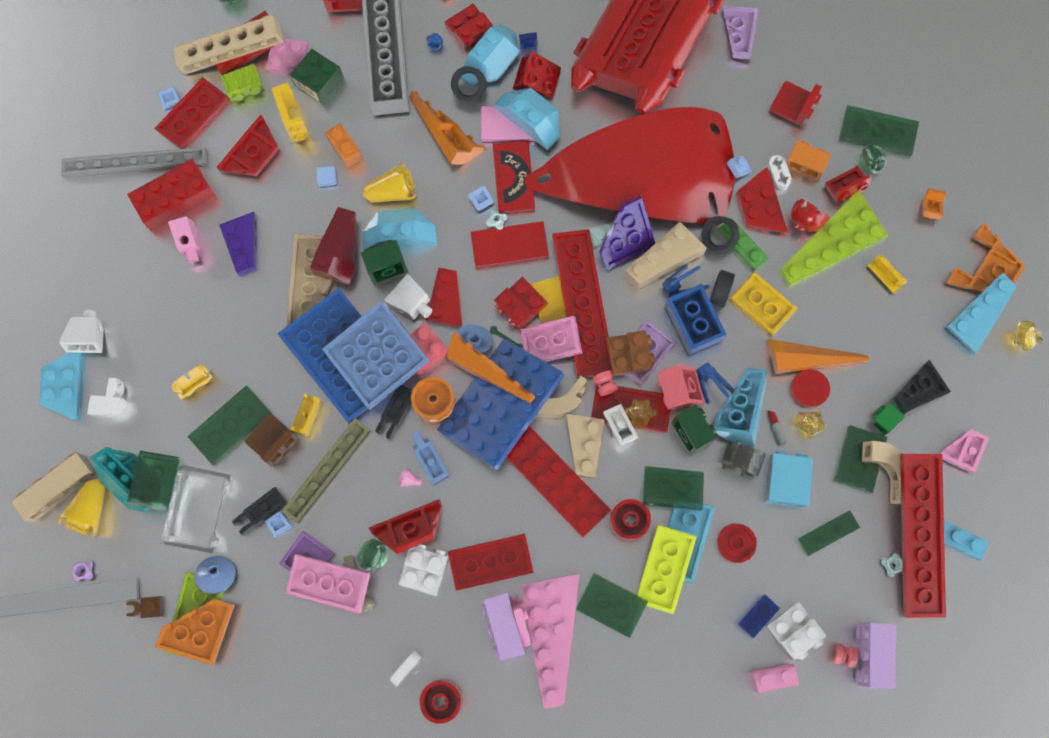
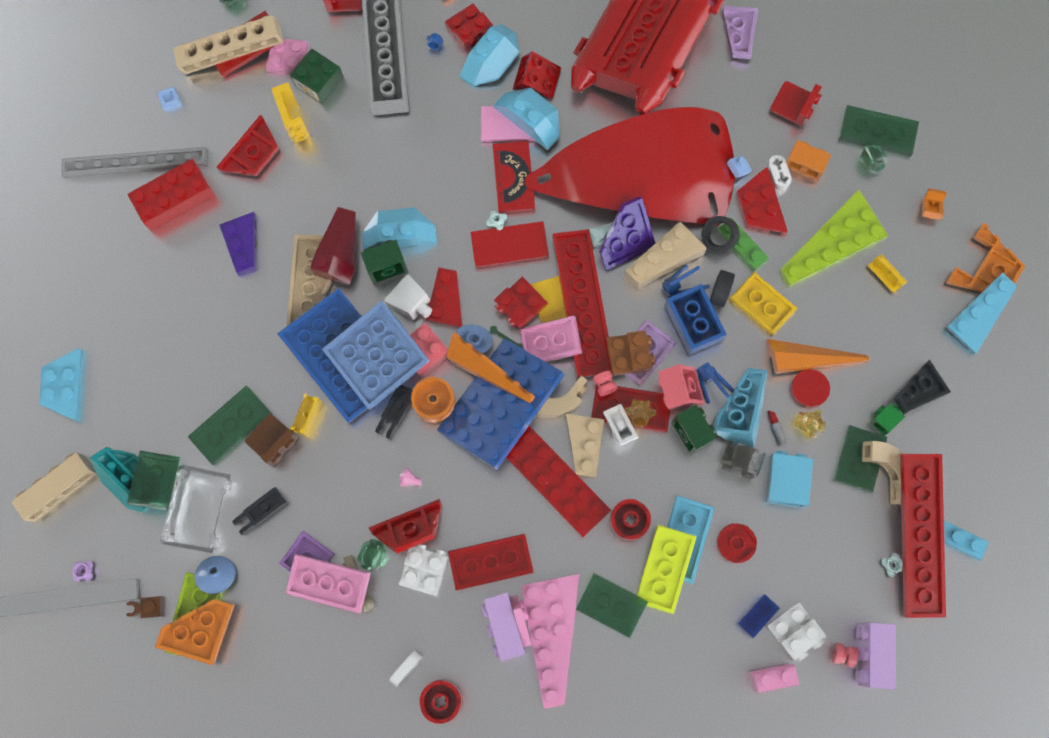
yellow cone [57,479,106,536] -> none
white torso [59,310,104,353] -> none
white brick [87,378,128,419] -> none
red tile [154,77,230,149] -> none
bright pink torso [168,216,202,263] -> none
yellow hinge [171,364,212,400] -> none
lime brick [220,64,265,102] -> none
light blue tile [264,510,292,538] -> none
olive plate [281,418,370,523] -> none
light blue tile [316,166,337,187] -> none
orange brick [325,123,363,169] -> none
yellow cone [362,163,416,203] -> none
orange wedge [409,91,486,164] -> none
medium blue hinge [412,431,449,485] -> none
black tyre [451,66,487,102] -> none
light blue plate [468,186,494,212] -> none
clear blue tile [519,32,538,50] -> none
clear green tile [642,466,704,511] -> none
red cylinder [791,197,830,233] -> none
clear green tile [797,510,860,556] -> none
red bracket [824,166,871,203] -> none
bright pink wing [938,429,989,473] -> none
clear yellow rock [1011,321,1043,350] -> none

